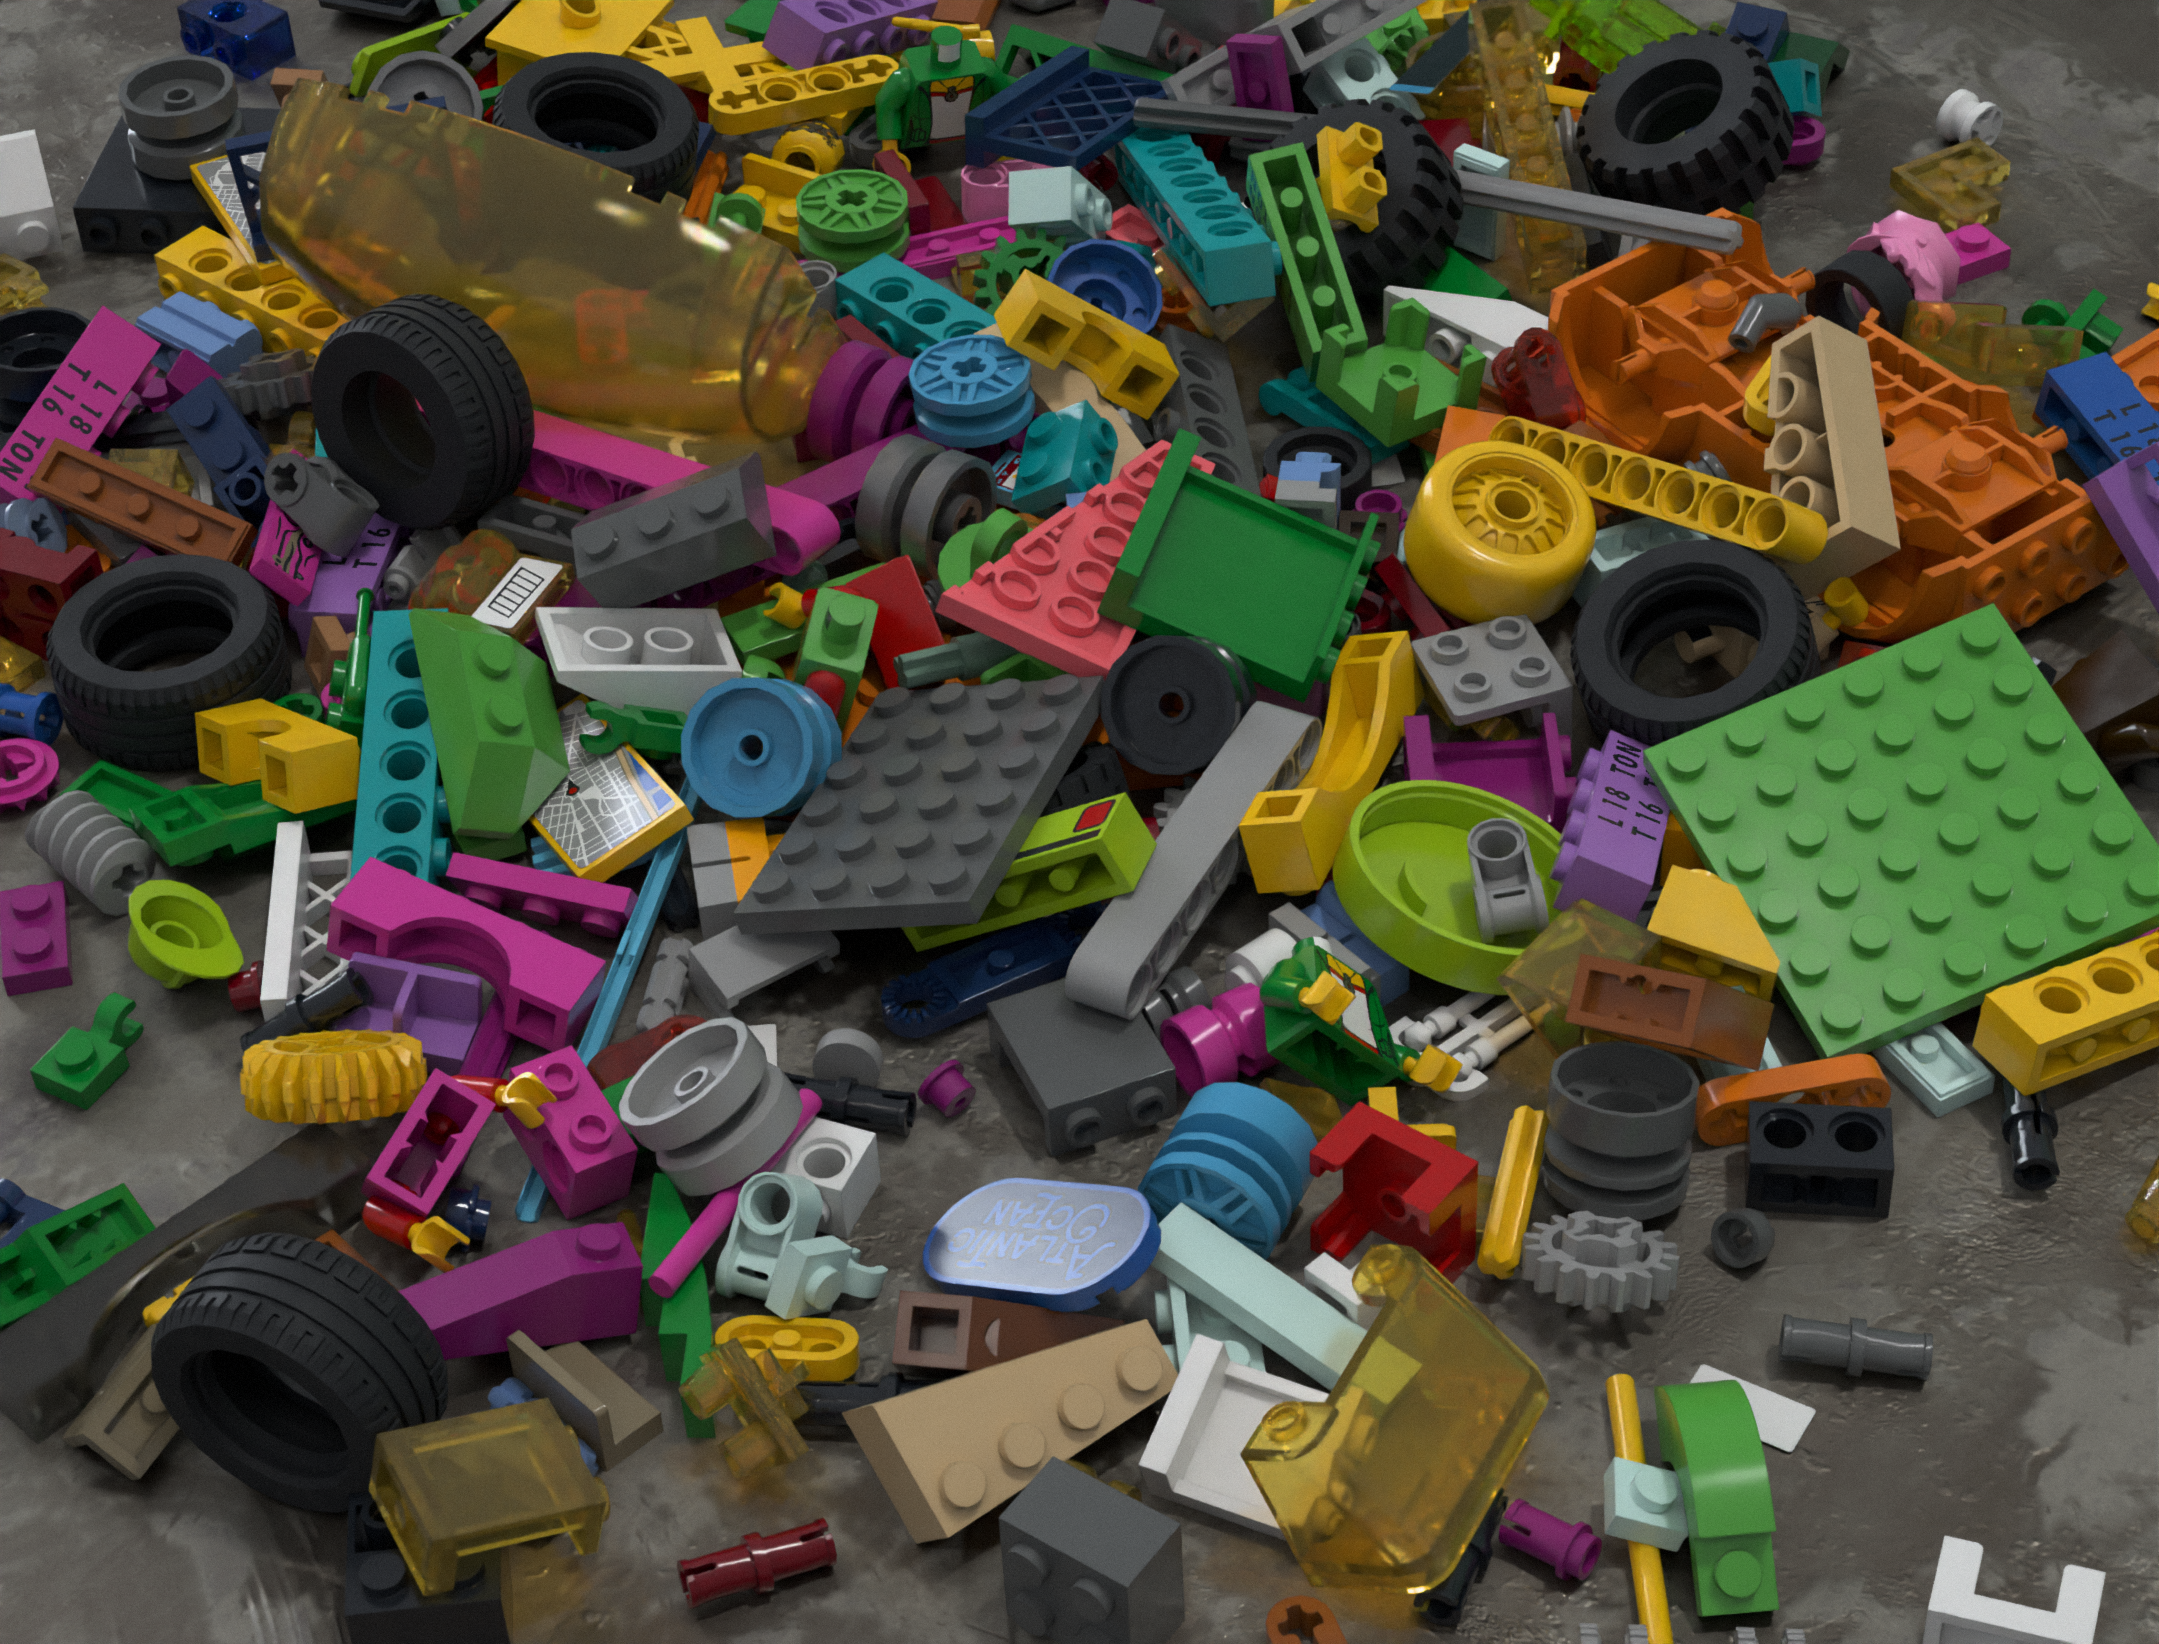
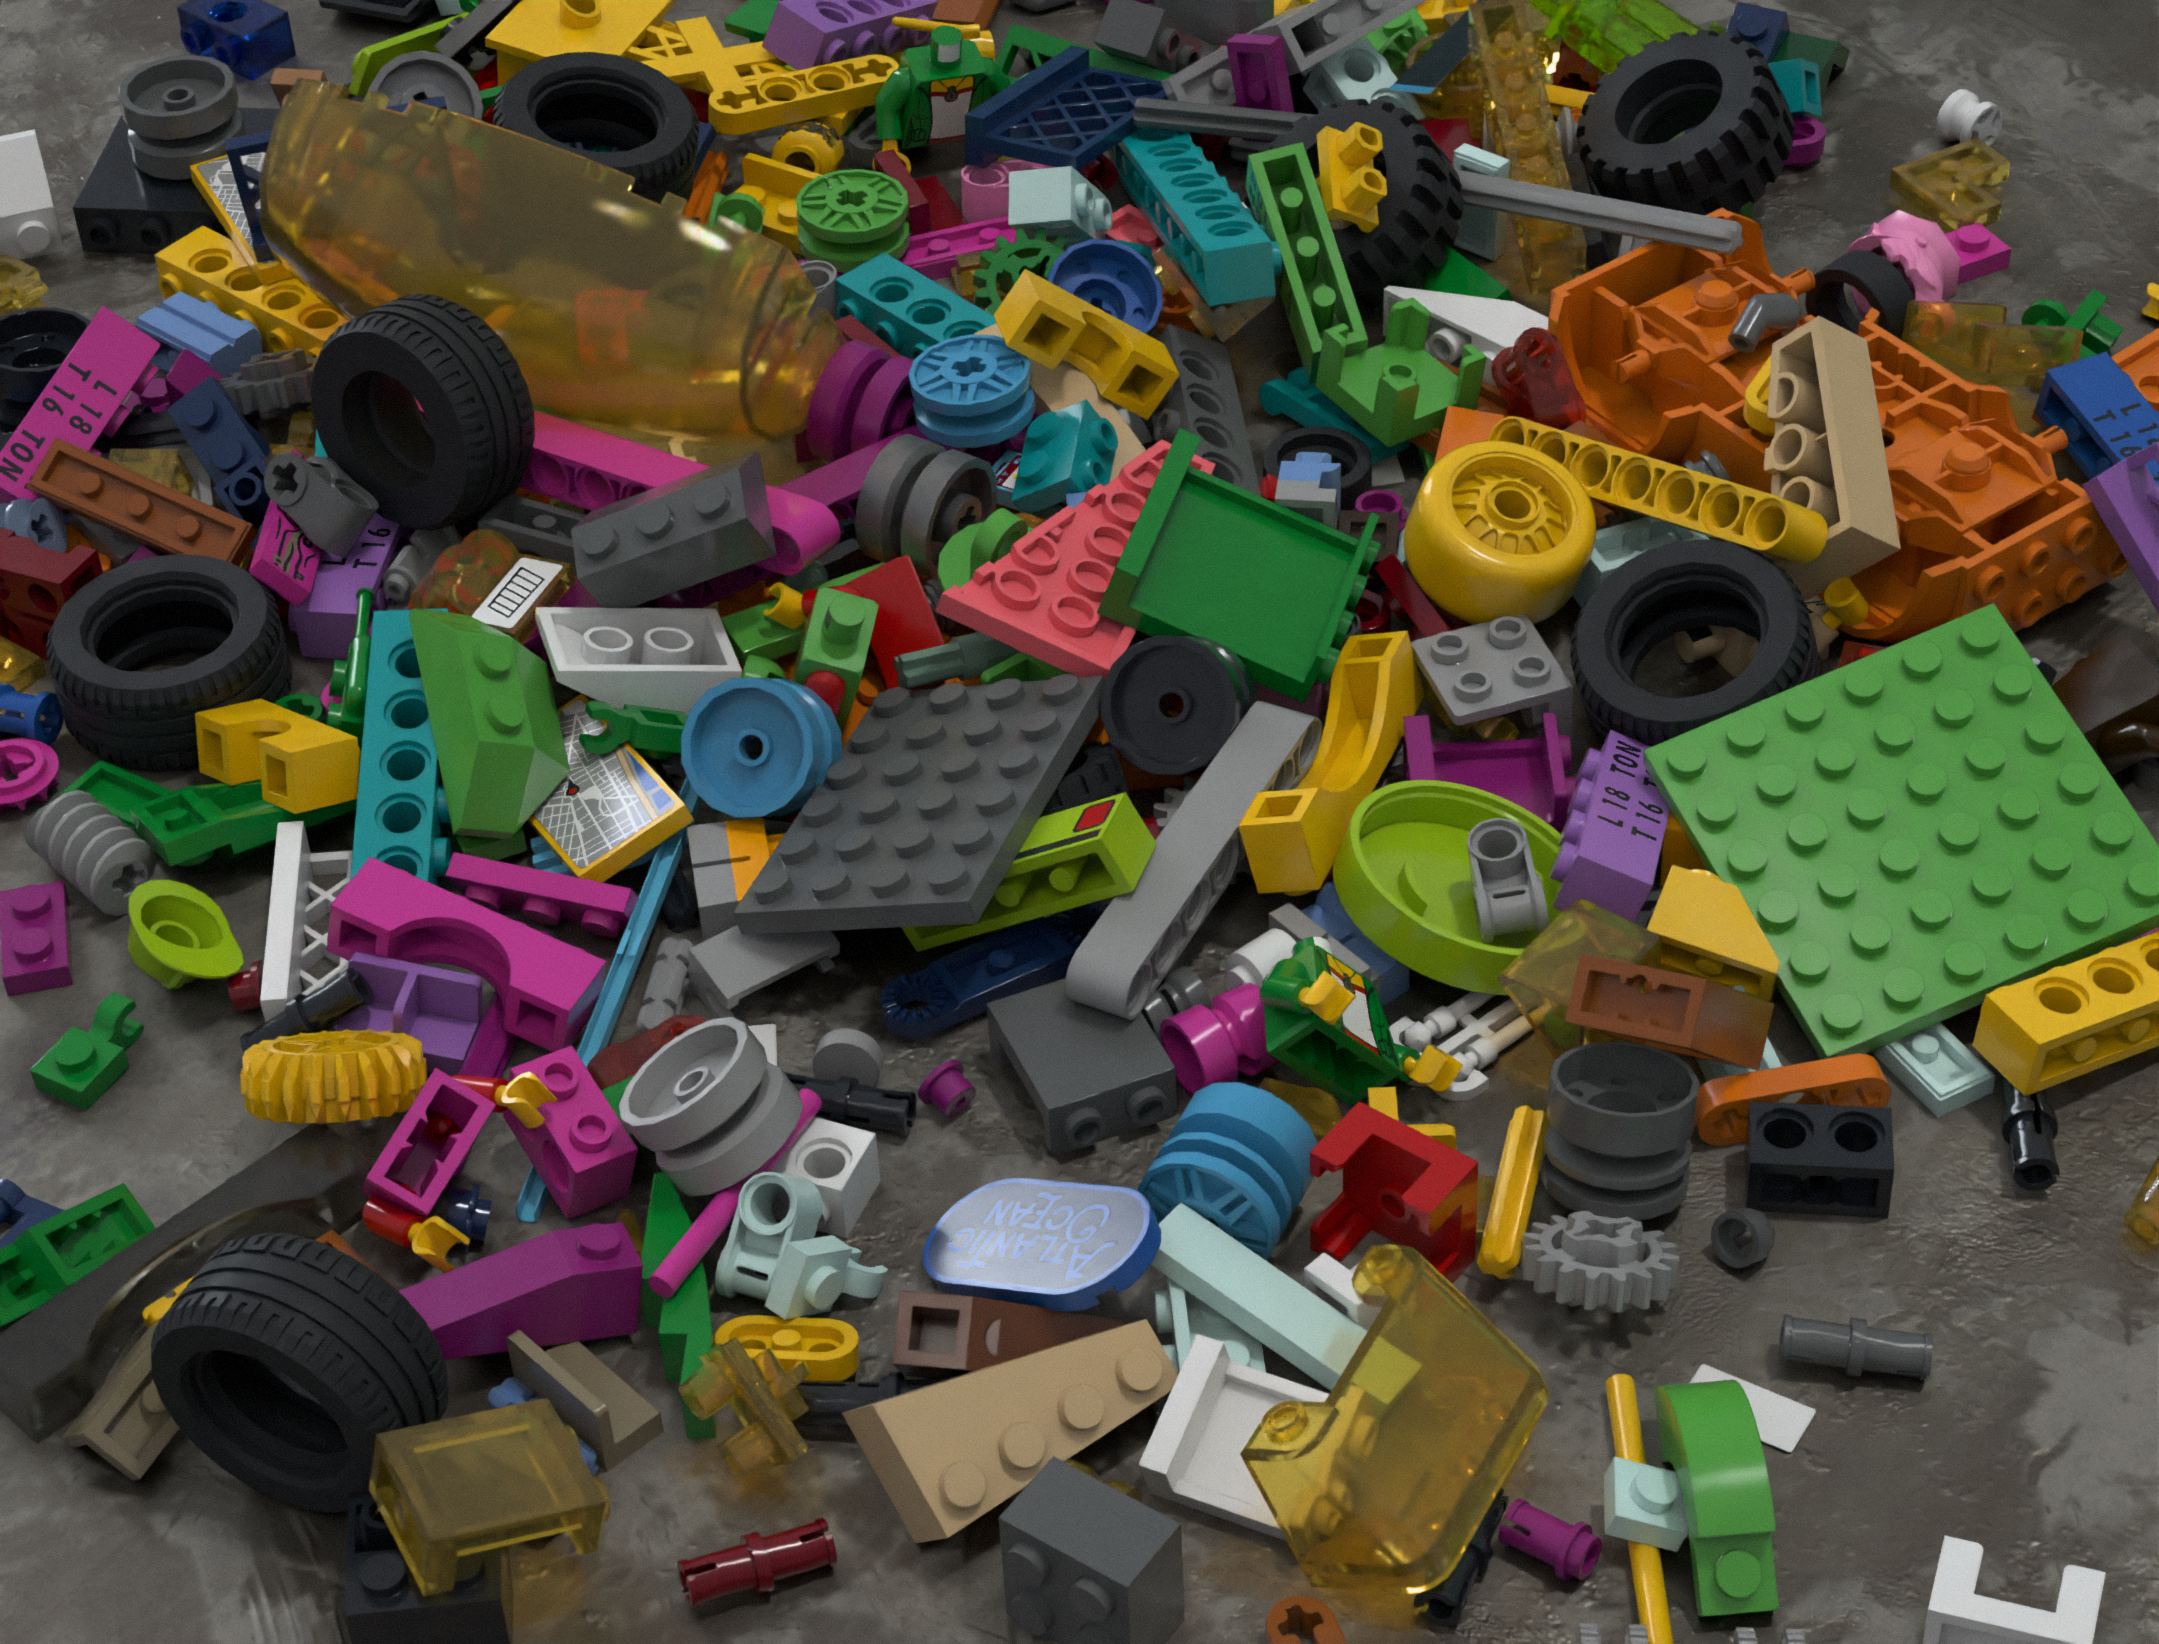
medium nougat tile [304,616,369,698] -> none

